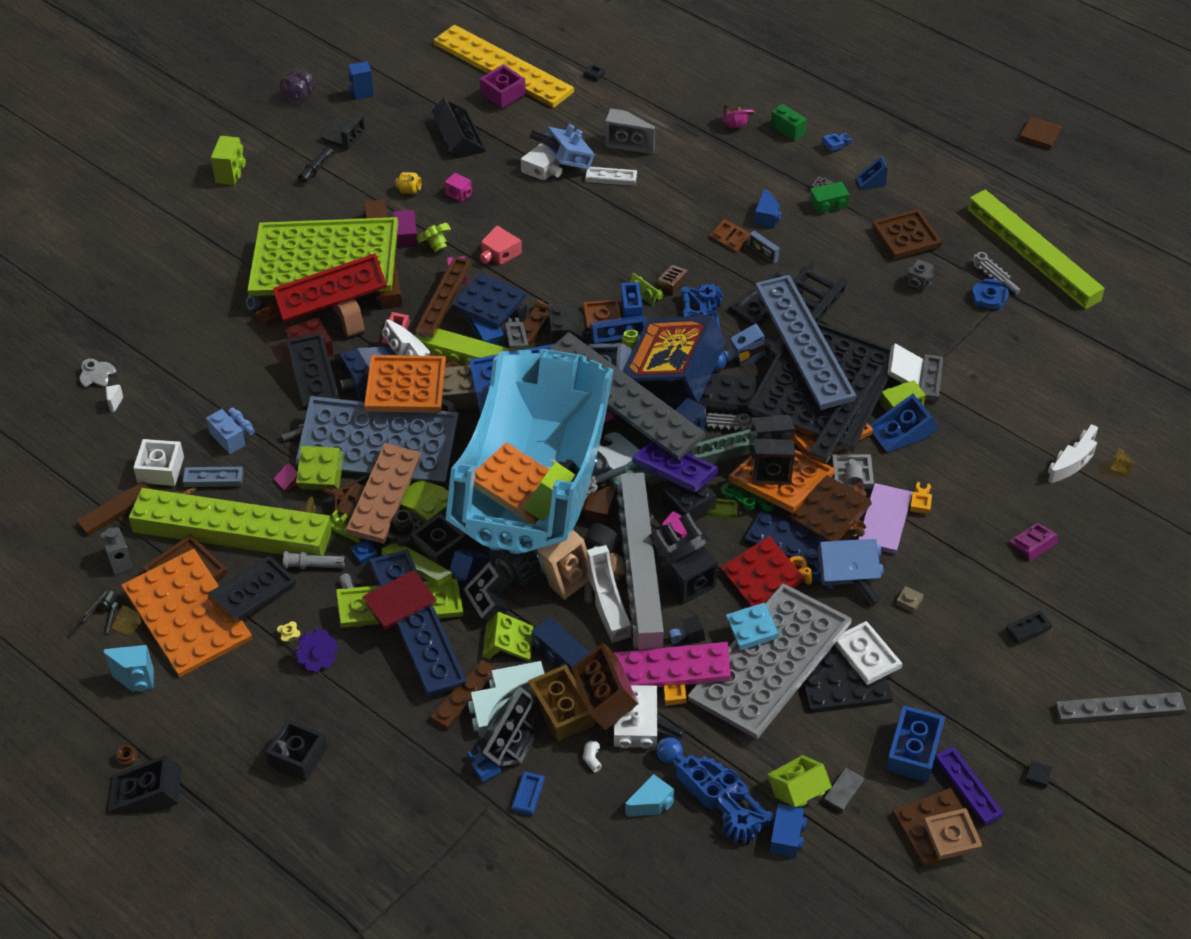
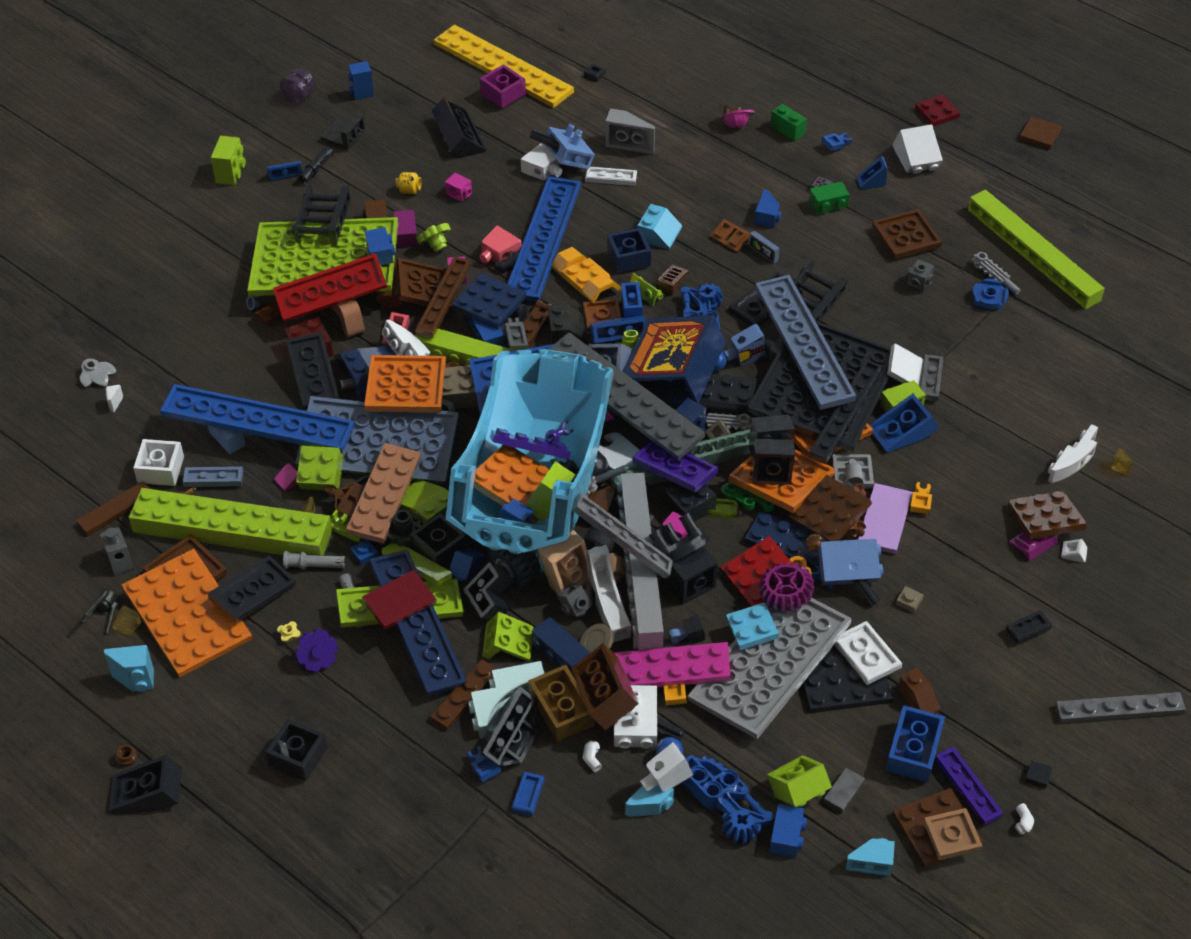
none -> blue plate [160,384,355,454]
none -> blue slope [267,161,302,181]
none -> black fence [292,185,351,244]
none -> blue brick [364,227,396,265]
none -> reddish brown plate [396,258,452,311]
none -> dark purple plate [490,428,571,460]
none -> black arm [495,250,518,272]
none -> blue brick [500,499,534,524]
none -> blue plate [508,176,581,302]
none -> dark purple arm [545,421,574,444]
none -> light orange piece [552,247,621,303]
none -> dark grey brick [557,583,592,617]
none -> flat silver plate [572,493,673,578]
none -> dark tan piece [580,624,614,653]
none -> dark blue brick [607,228,651,273]
none -> medium azure slope [638,204,682,250]
none -> white torso [640,742,693,792]
none -> dark tan plate [706,420,731,439]
none -> magenta gear [759,562,814,612]
none -> clear orange plate [805,534,825,550]
none -> medium azure slope [846,838,895,876]
none -> white slope [892,124,943,174]
none -> reddish brown slope [897,667,940,714]
none -> dark red plate [915,94,960,127]
none -> reddish brown plate [1008,491,1087,539]
none -> white arm [1015,803,1034,834]
none -> white slope [1061,539,1087,562]

